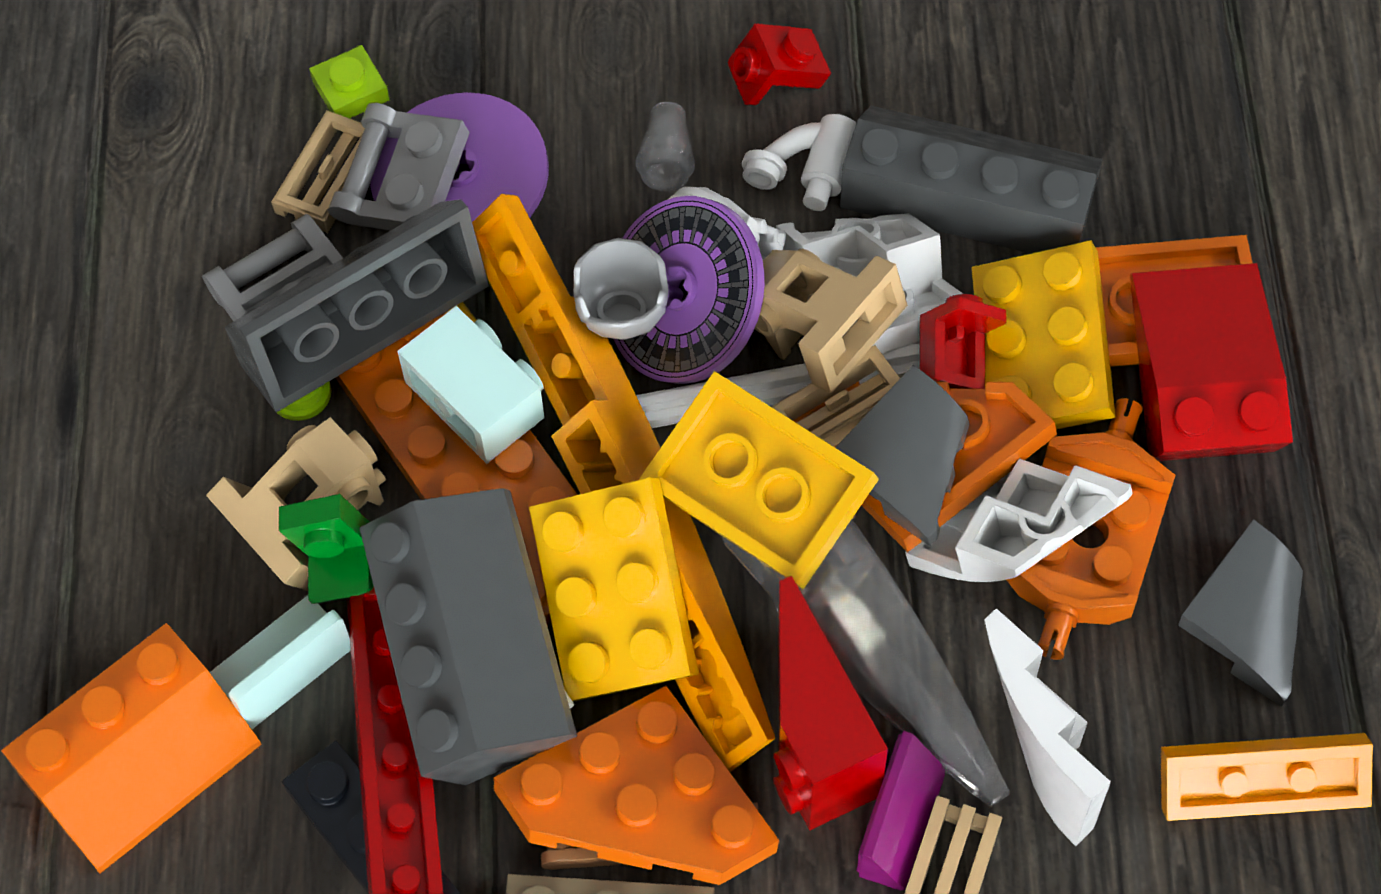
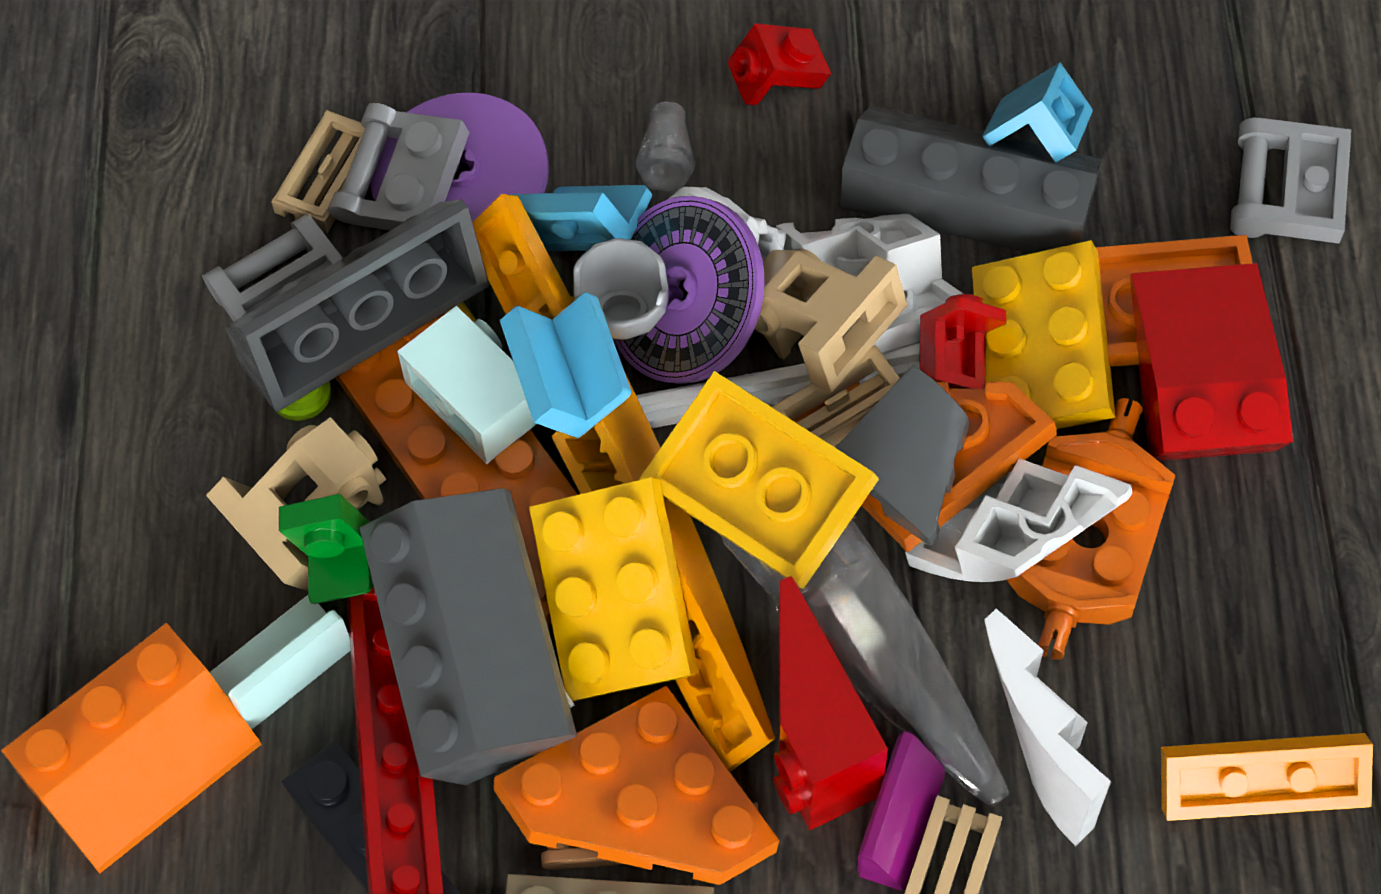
lime plate [309,45,390,118] -> none
white plant [742,114,857,211] -> none
dark grey slope [1178,519,1303,707] -> none
none -> medium azure panel [500,292,631,438]
none -> medium azure panel [510,185,652,251]
none -> medium azure panel [982,62,1093,163]
none -> light grey plate [1230,118,1351,244]

